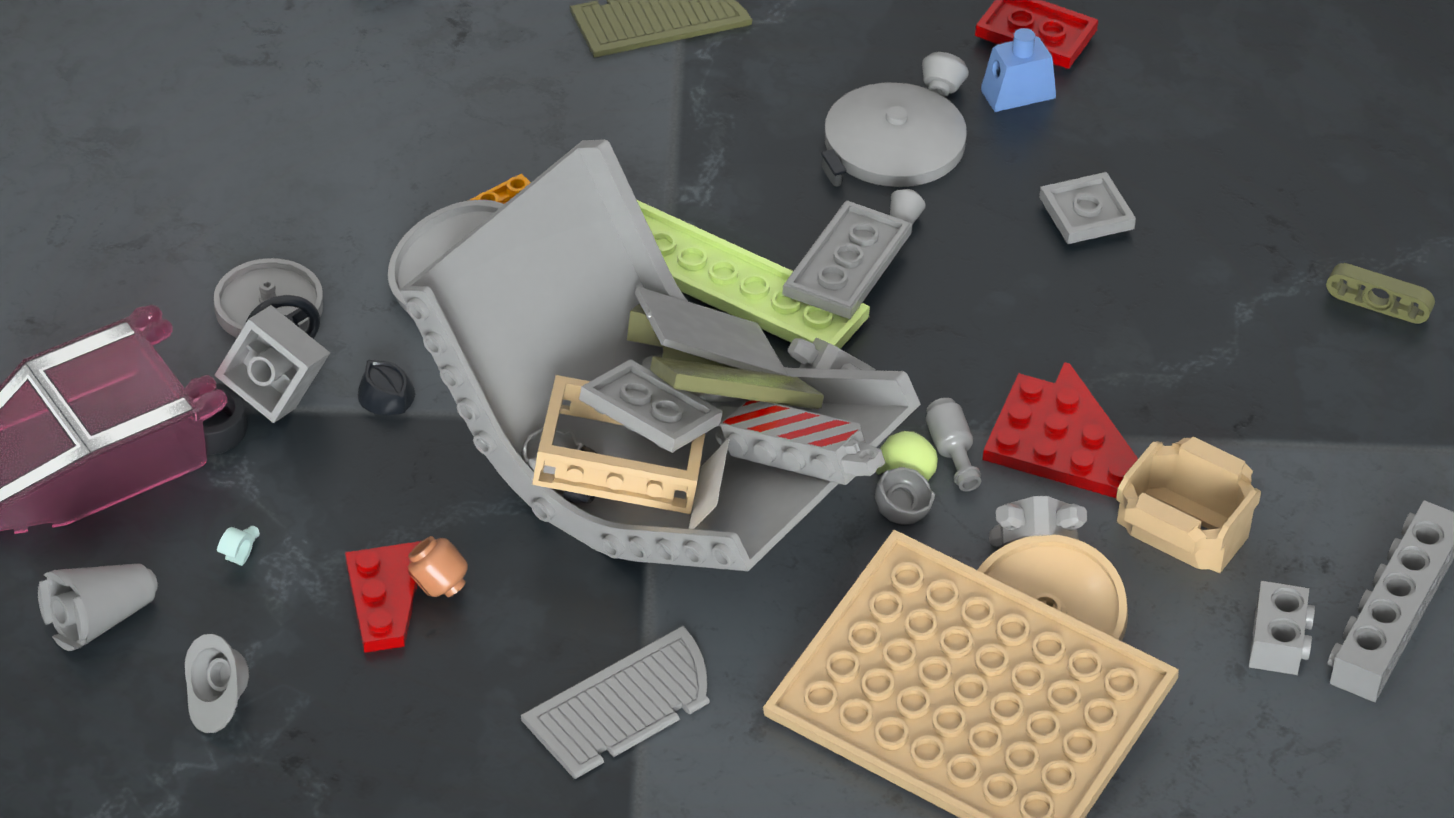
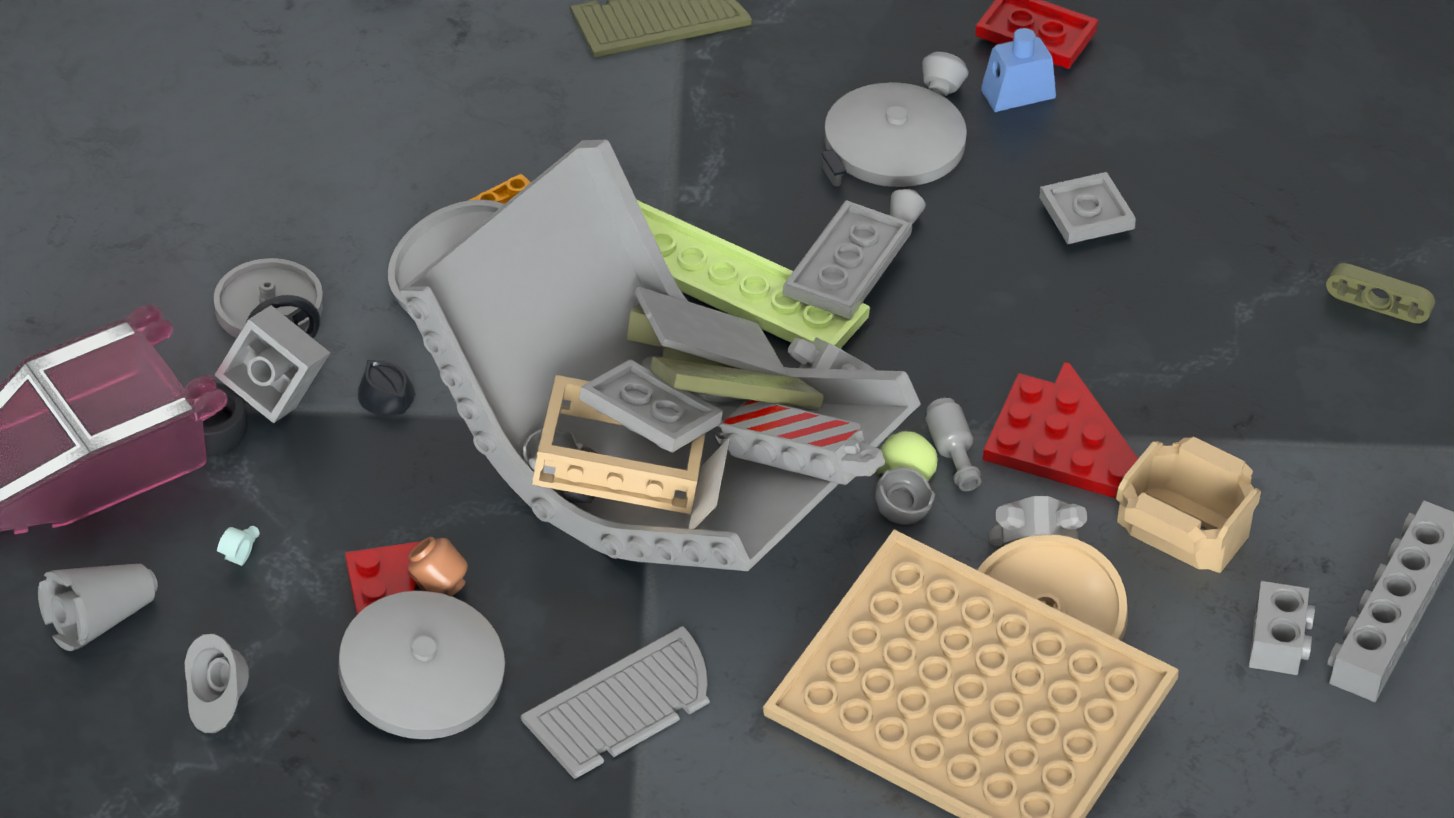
none -> light grey dish [338,591,505,739]

